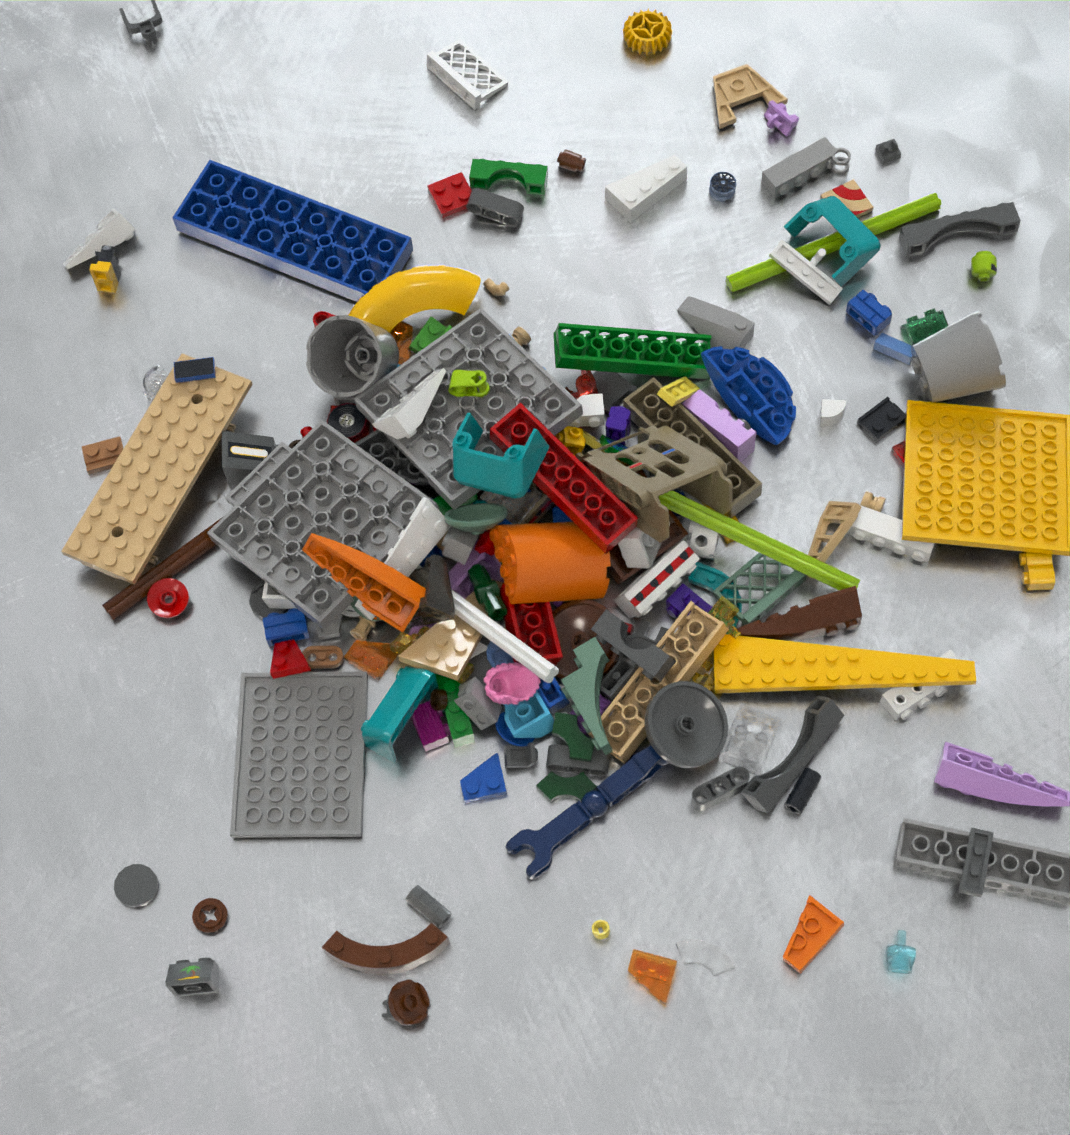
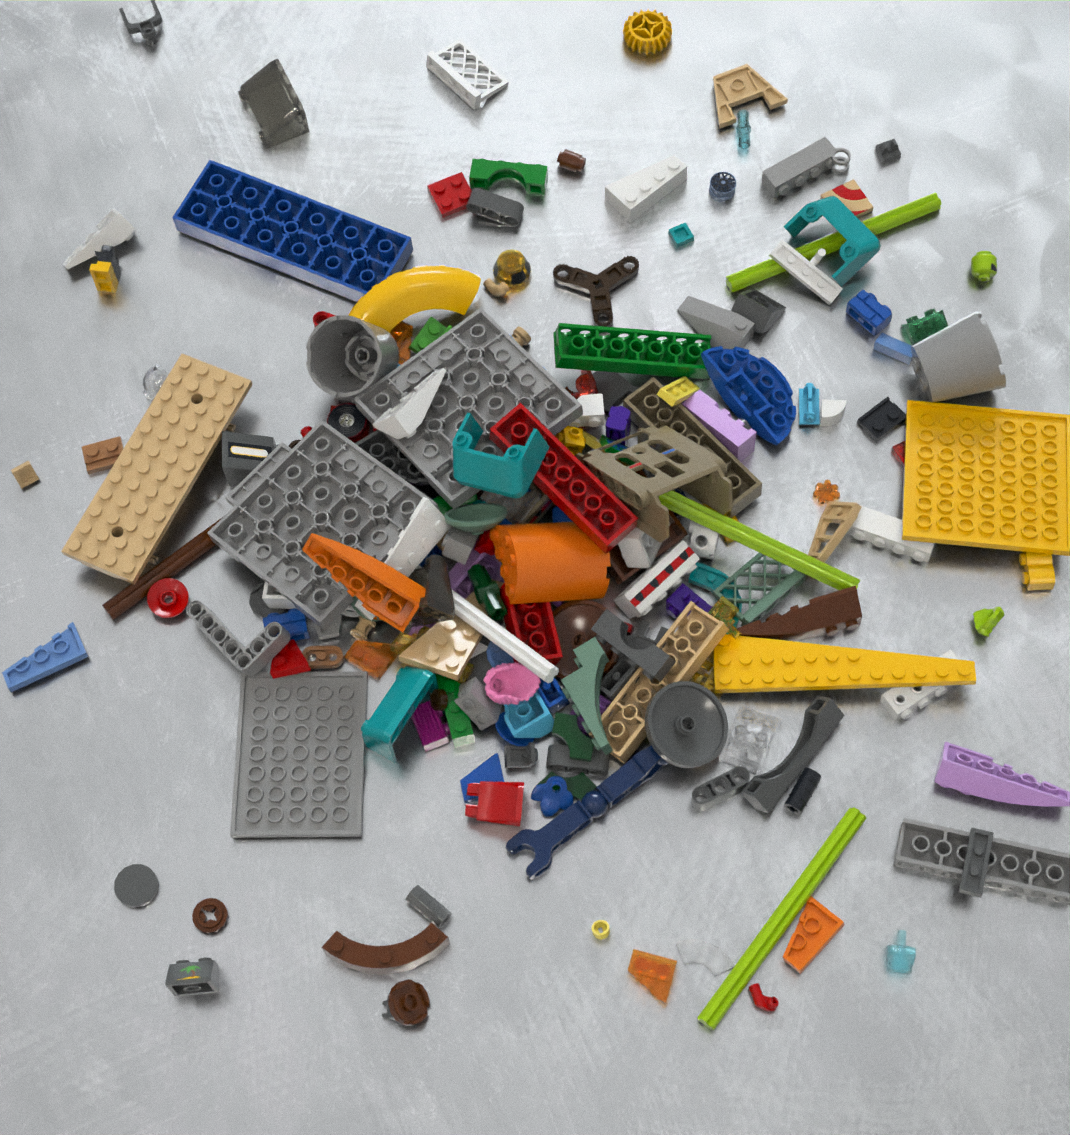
black tile [174,357,216,383] -> none
lime piece [449,370,490,397] -> none
lavender hips [764,100,799,137] -> none
tan wheel [860,491,886,512] -> none
dark grey arch [899,202,1021,257] -> none
none -> medium blue wing [2,622,89,692]
none -> tan tile [11,460,39,489]
none -> light grey beam [186,600,290,677]
none -> clear smoke windscreen [238,59,310,148]
none -> red hips [465,781,524,827]
none -> clear yellow cone [493,249,531,289]
none -> blue plate [531,776,573,817]
none -> dark brown piece [553,256,639,327]
none -> teal tile [668,222,694,248]
none -> lime axle [697,807,866,1030]
none -> dark grey slope [731,288,786,333]
none -> clear light blue pin [736,110,751,149]
none -> red arm [748,983,779,1012]
none -> medium azure hinge [799,383,820,425]
none -> clear orange plant [813,480,840,504]
none -> lime piece [973,607,1004,637]

